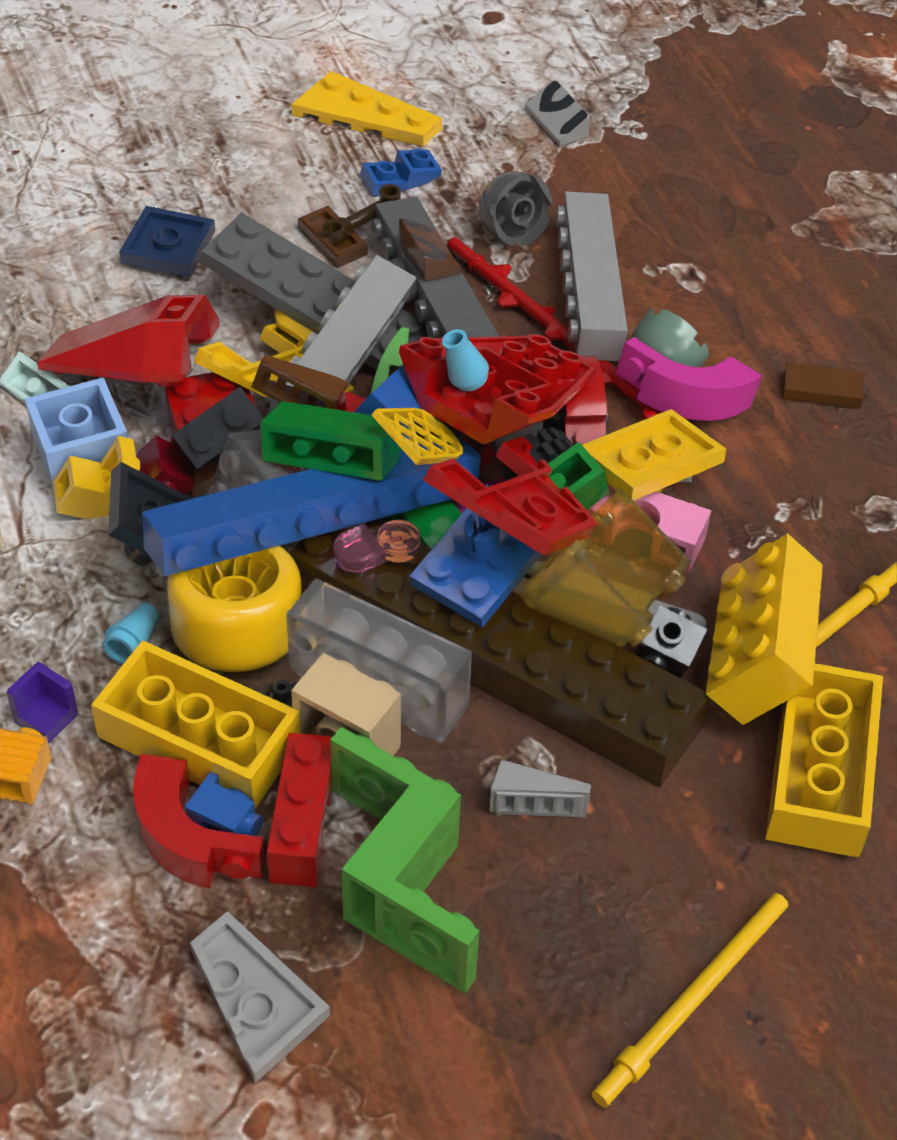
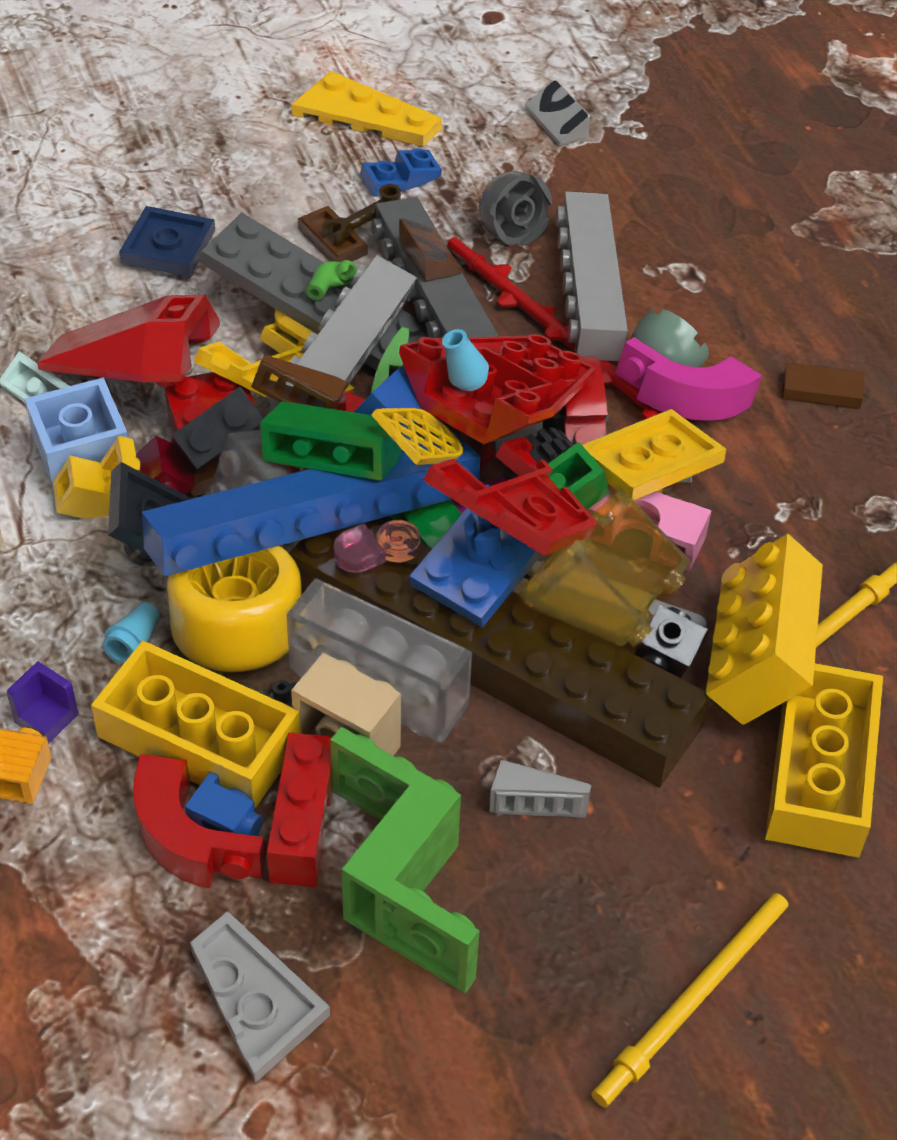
none -> bright green arm [306,260,357,300]

